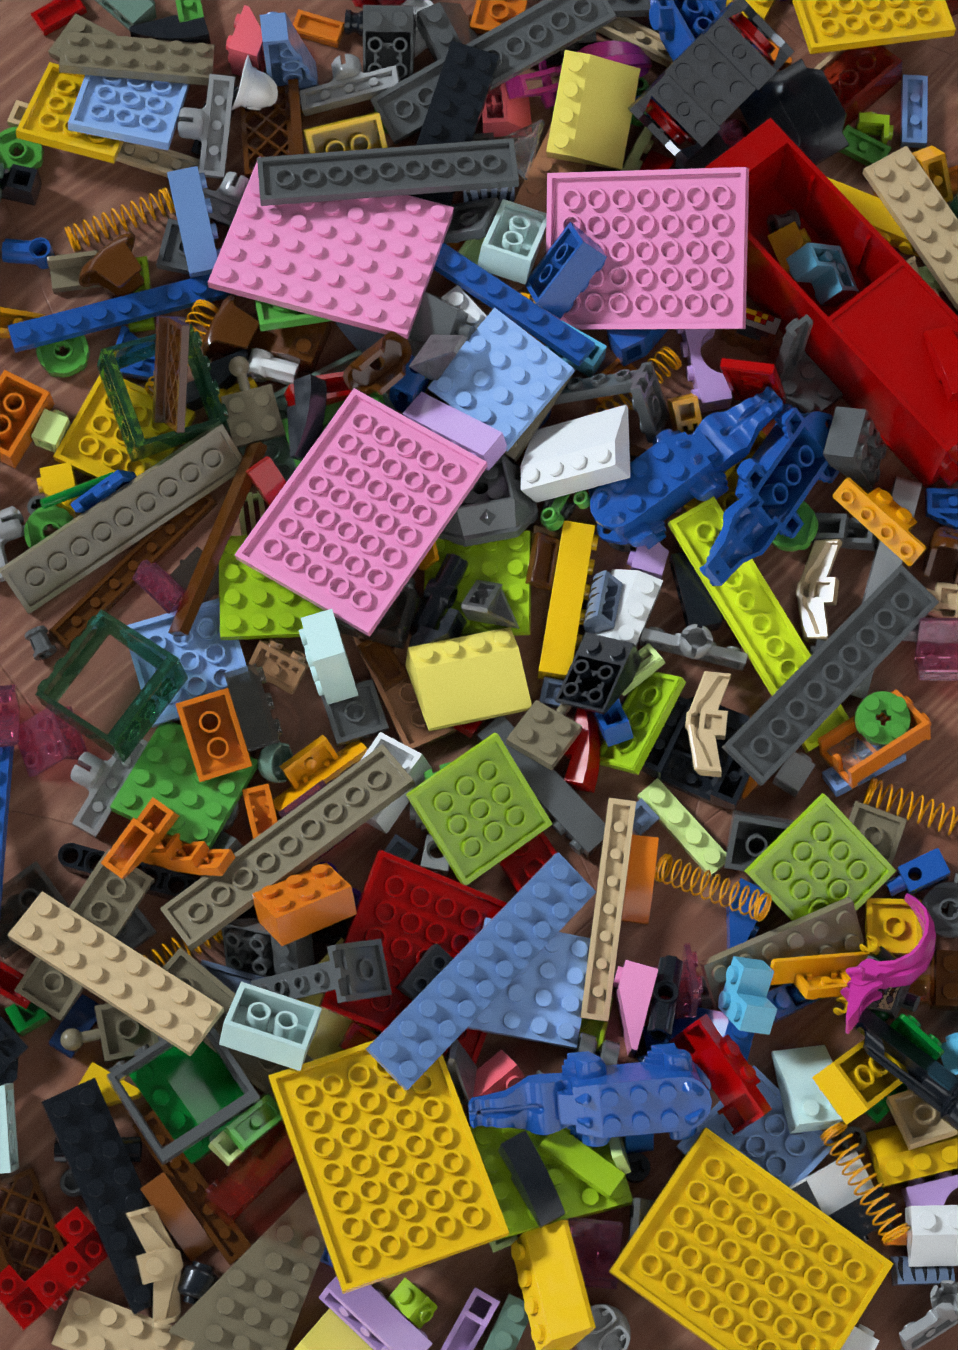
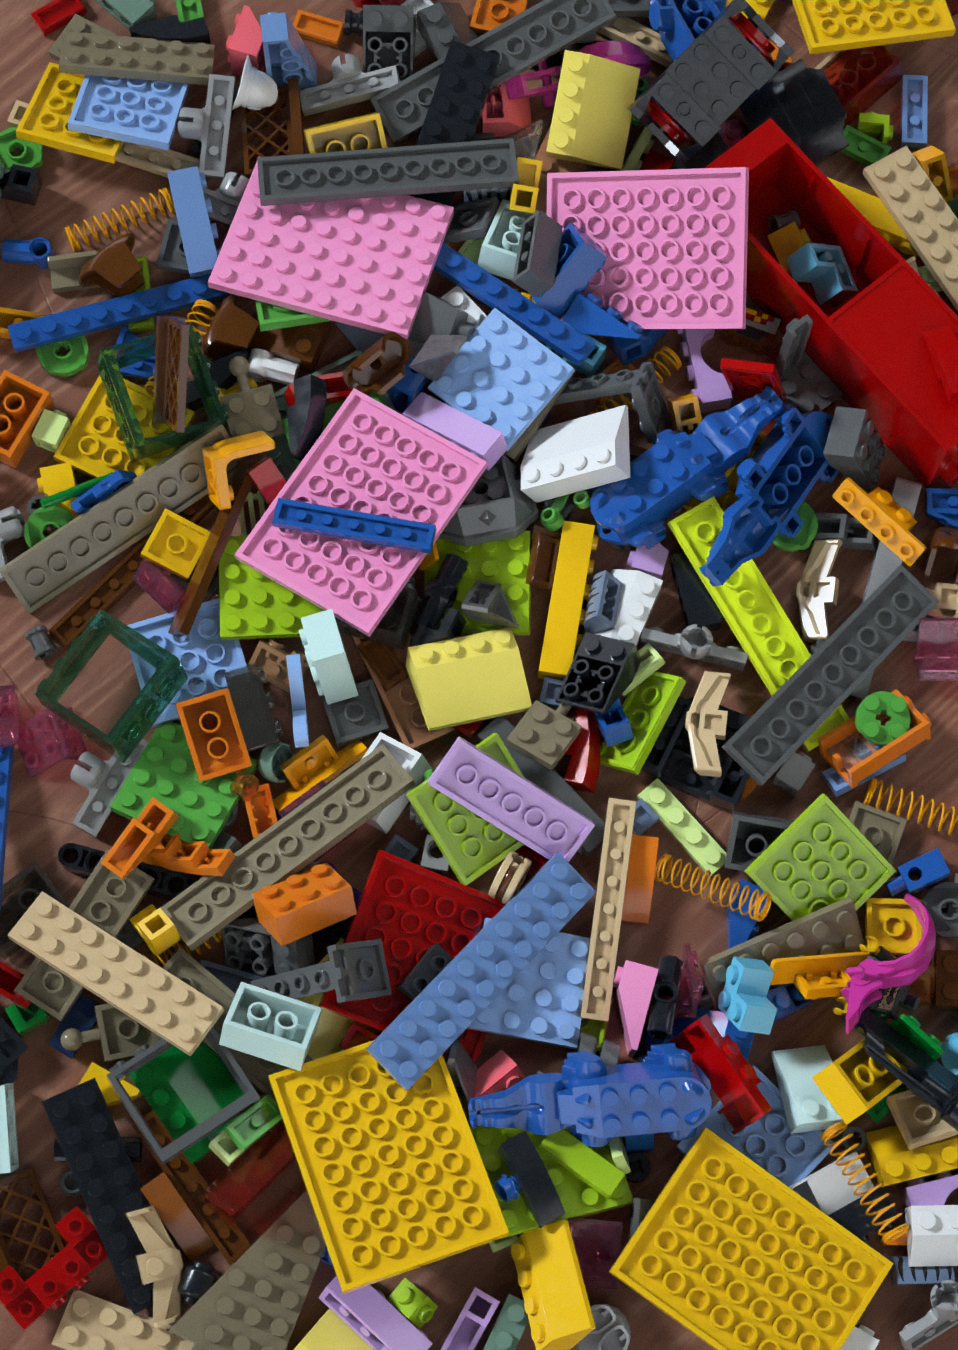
none -> yellow brick [129,904,181,956]
none -> yellow plate [140,508,211,580]
none -> light orange piece [202,431,275,510]
none -> clear orange plate [230,769,259,802]
none -> blue plate [272,498,437,554]
none -> light blue beam [286,654,309,748]
none -> lavender plate [428,736,595,863]
none -> tan head [488,851,532,905]
none -> blue plate [494,1174,520,1202]
none -> yellow brick [509,157,543,214]
none -> dark grey brick [513,210,563,297]
none -> blue slope [562,292,648,340]

